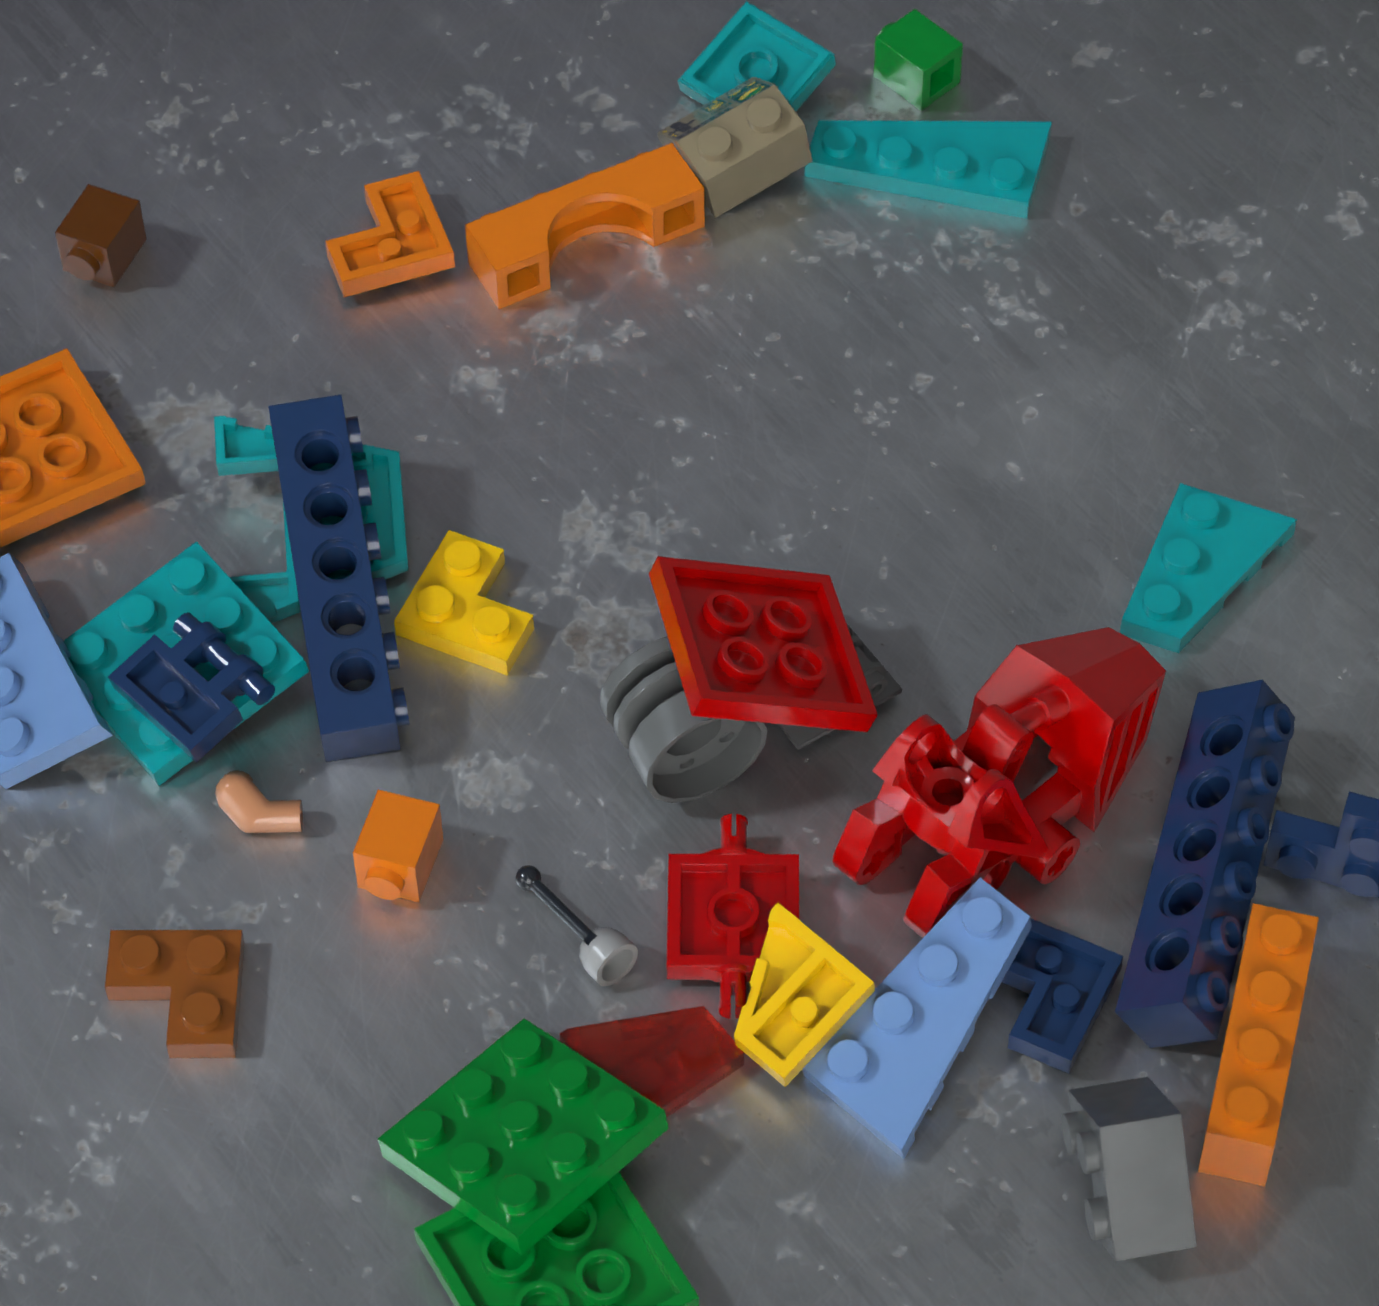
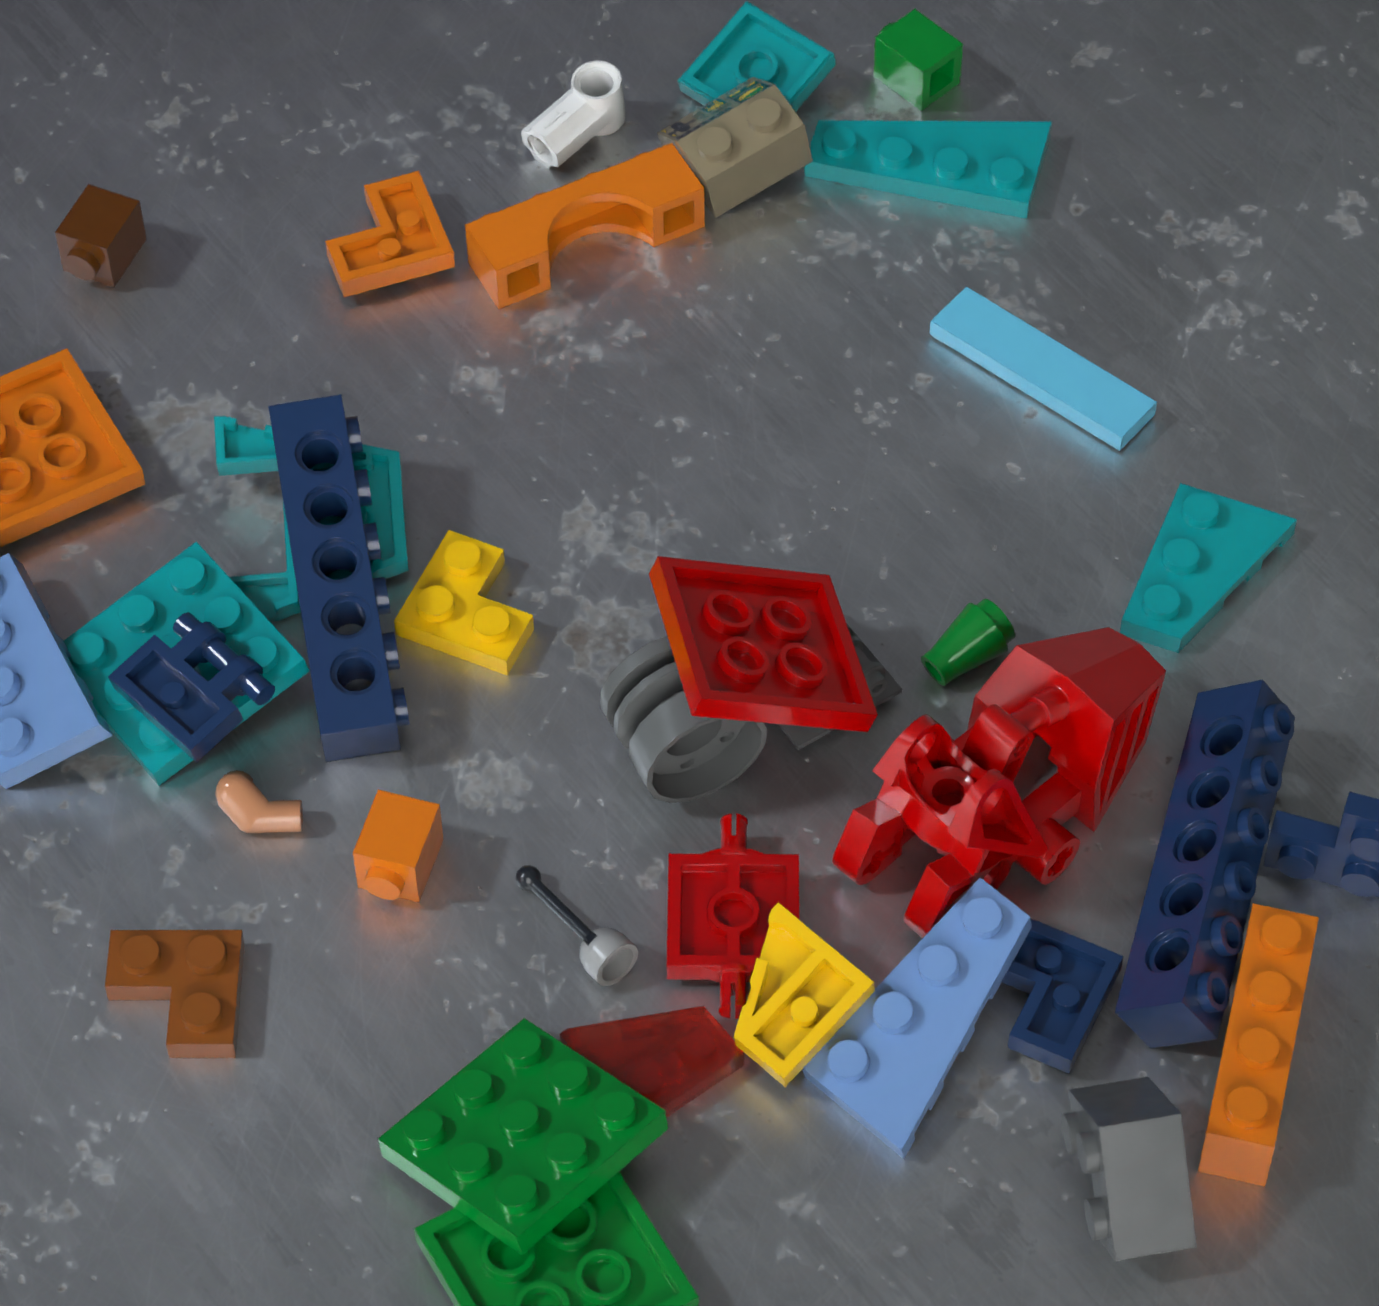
none -> white piece [522,61,626,169]
none -> green cone [921,599,1016,686]
none -> medium azure tile [930,287,1157,451]

